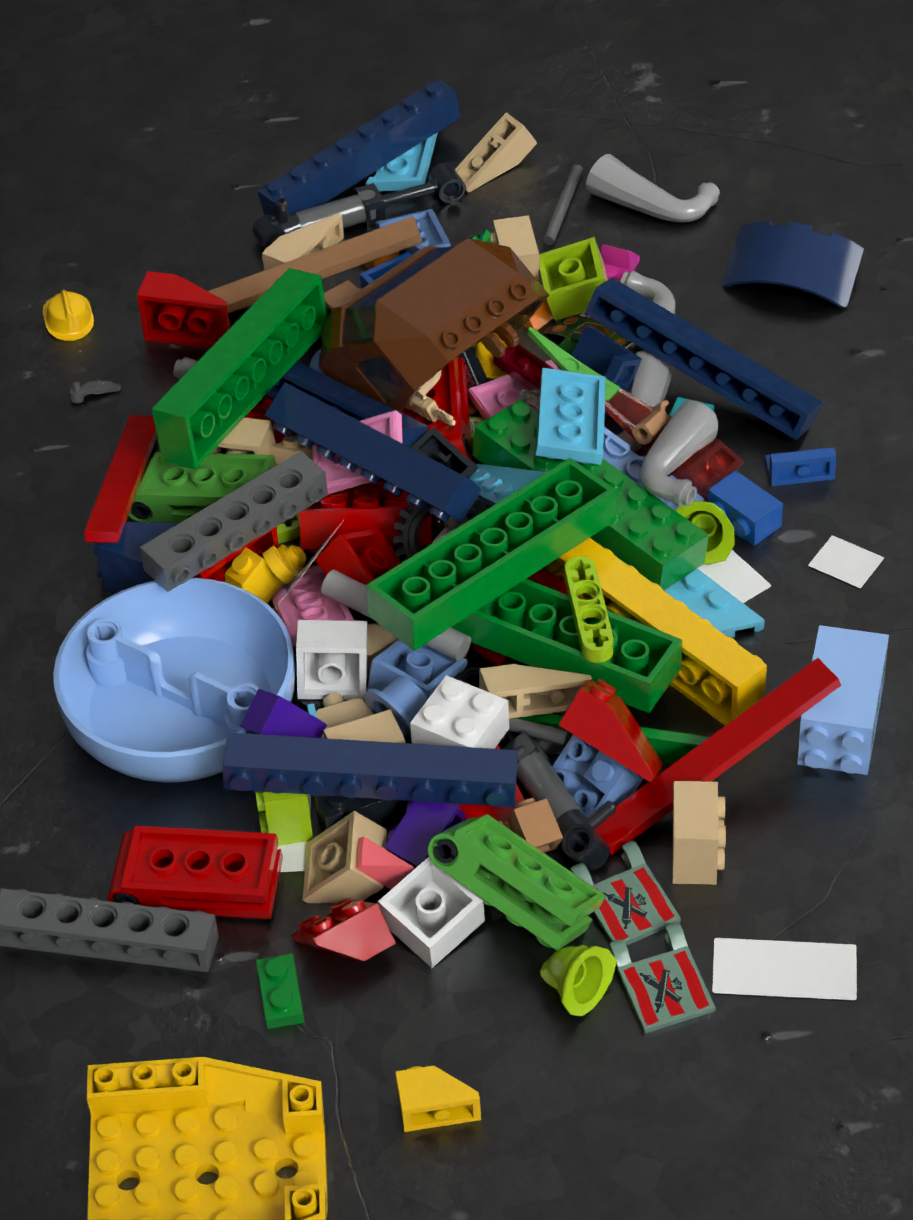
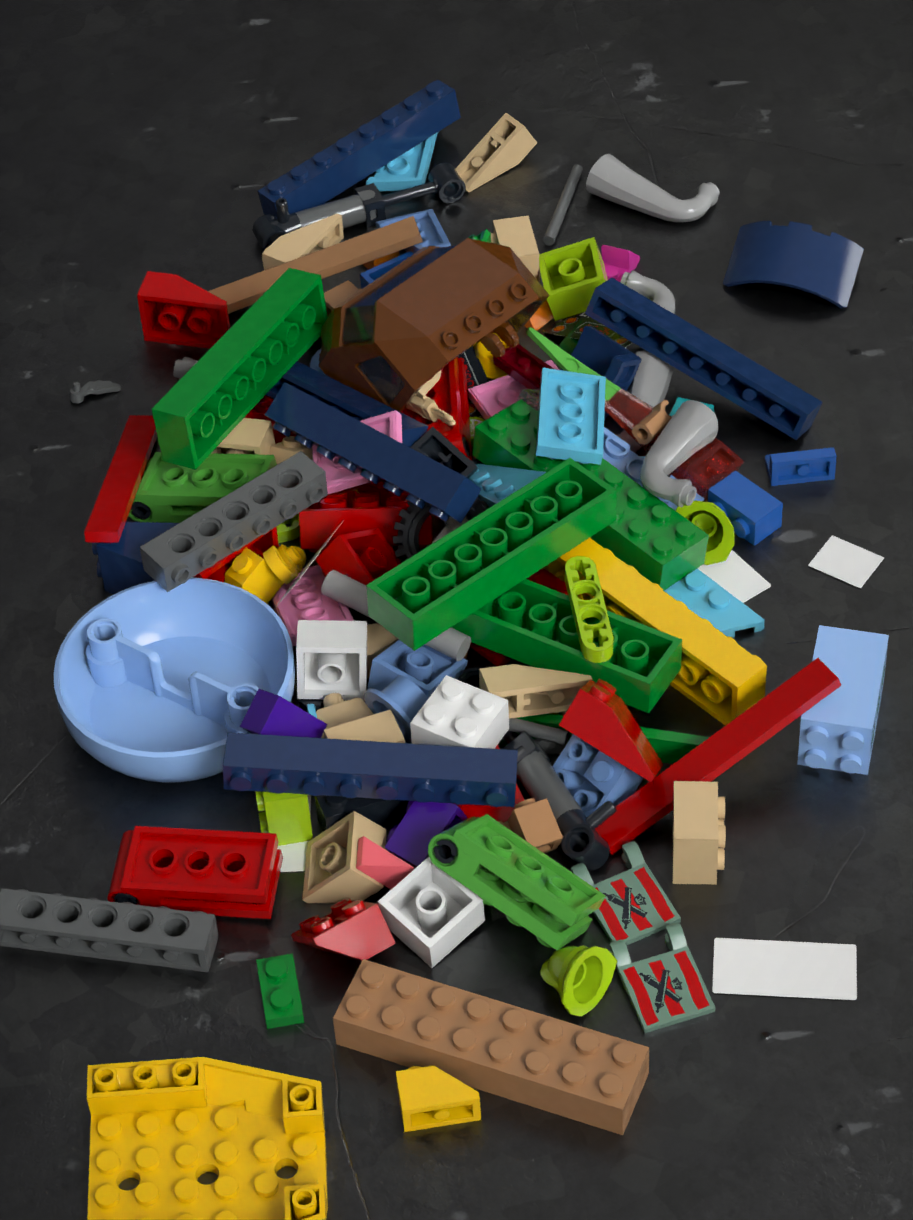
yellow piece [43,289,94,341] -> none
none -> medium nougat brick [333,959,649,1135]

